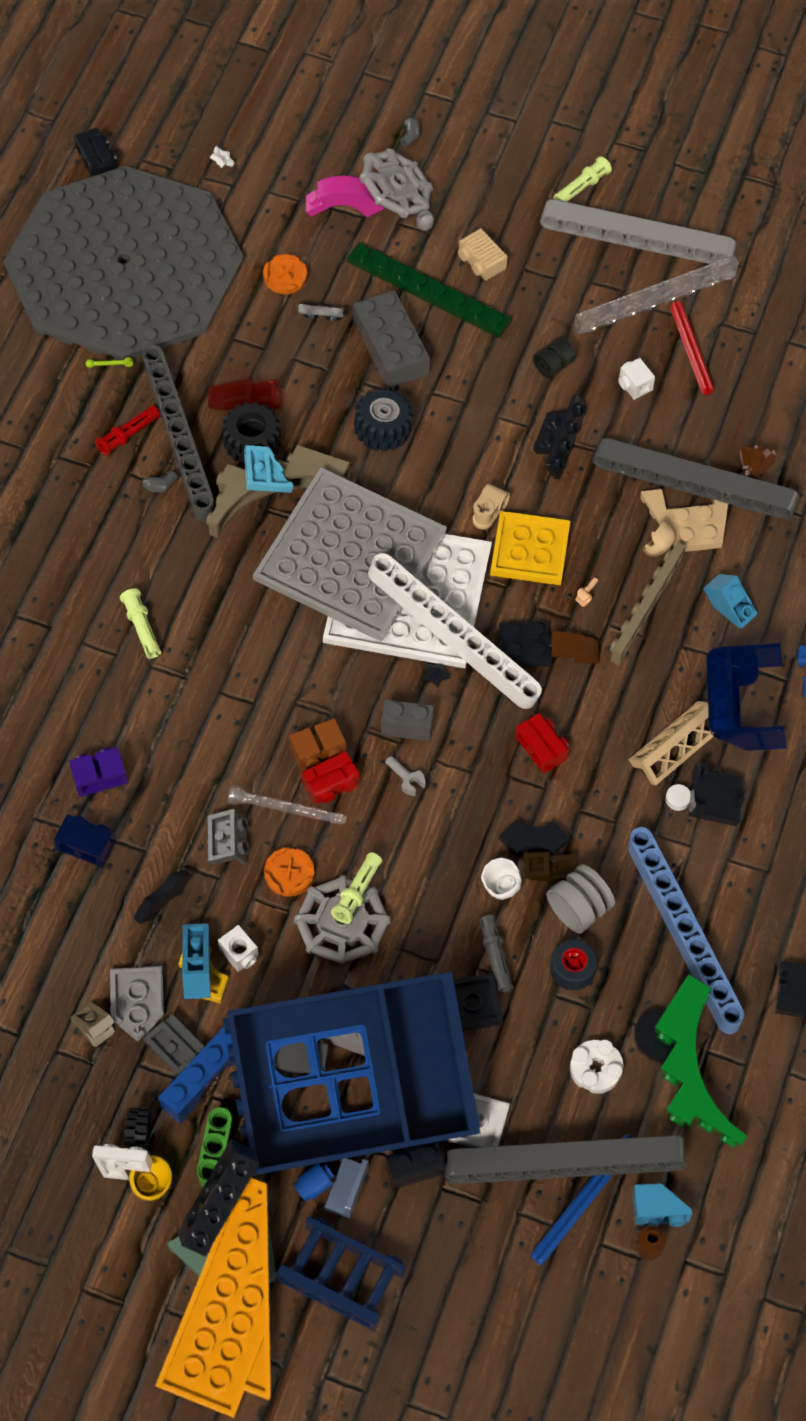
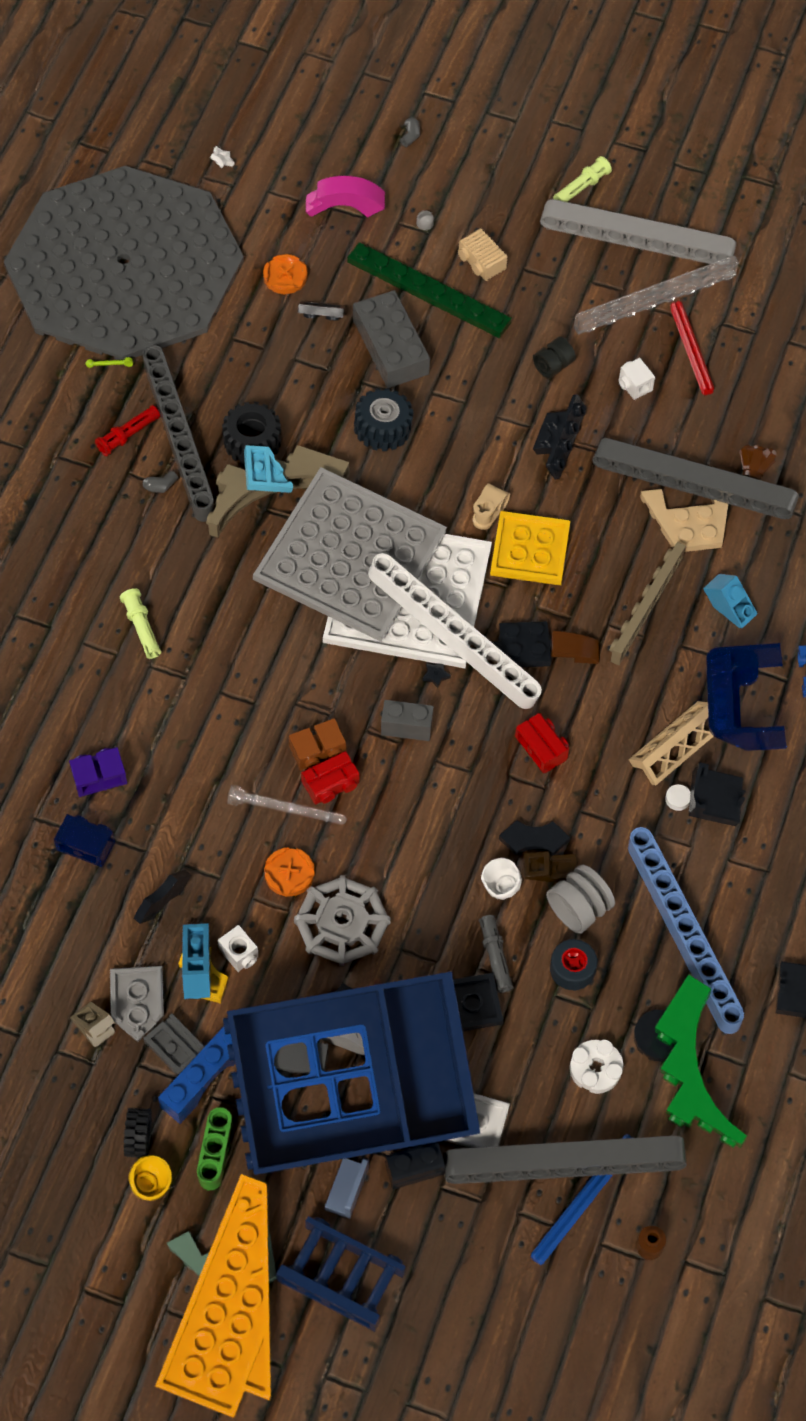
black brick [74,127,118,177] -> none
white plate [92,1144,153,1180] -> none
black brick [178,1139,259,1256] -> none
clear red slope [208,378,283,411] -> none
dark grey bracket [208,809,249,865] -> none
blue brick [293,1163,335,1202] -> none
yellowish green pin [331,853,382,924] -> none
light grey plate [360,148,433,218] -> none
light grey bar [385,756,426,796] -> none
light nougat hand [575,577,598,607] -> none
dark azure slope [632,1184,692,1228] -> none
tan hair [643,520,675,557] -> none

